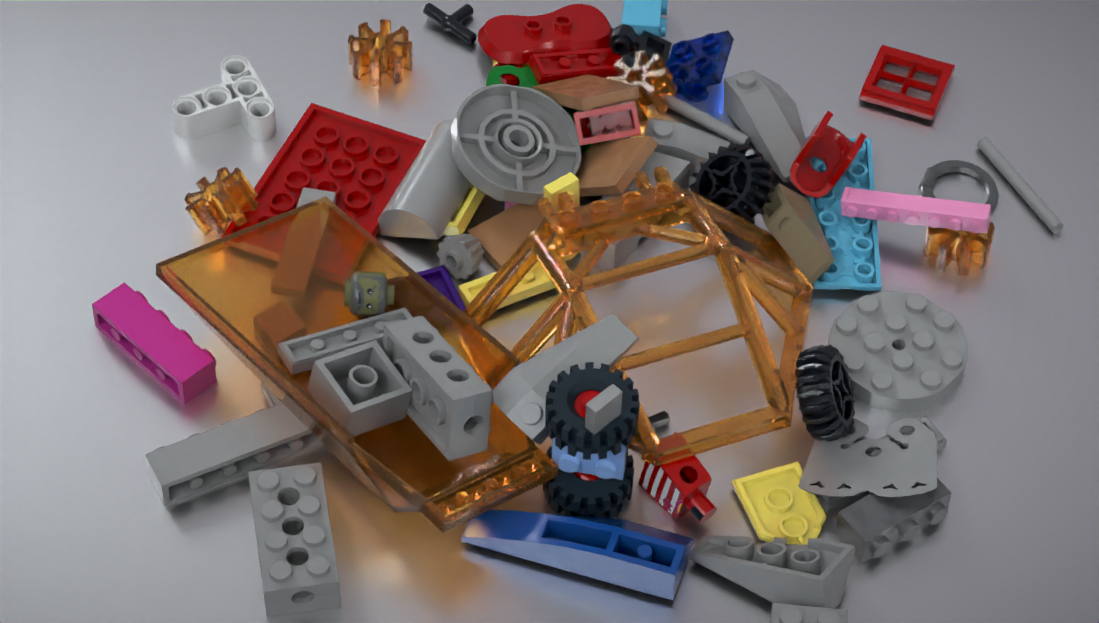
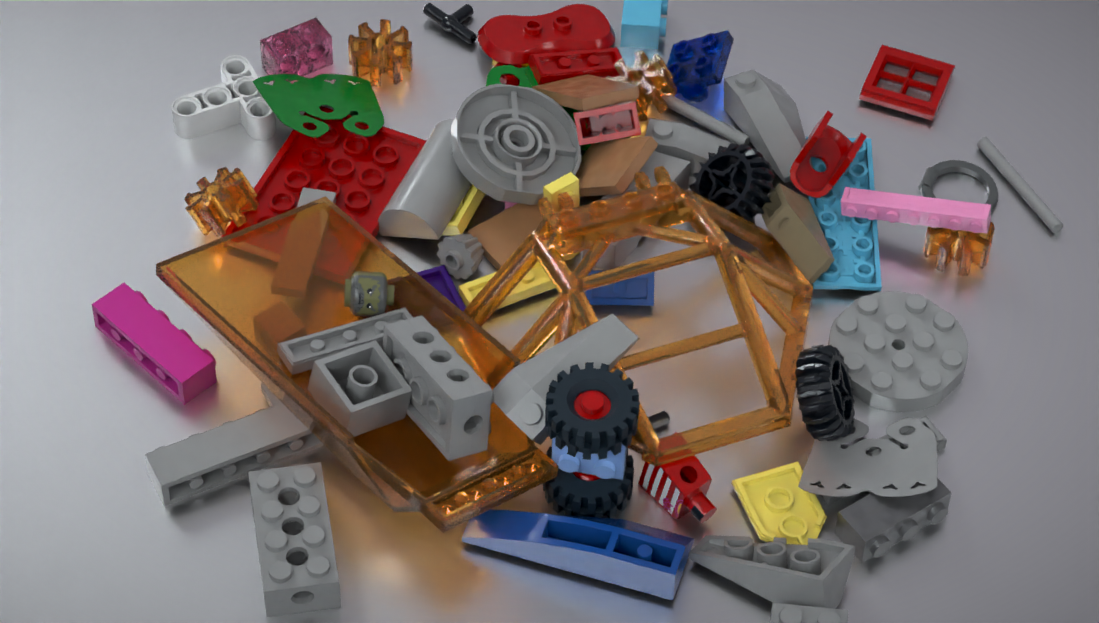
light grey tile [585,384,623,435] -> none
black plate [609,24,672,72] -> none
none -> green piece [253,74,384,138]
none -> clear pink brick [260,18,333,82]
none -> blue plate [585,270,655,306]

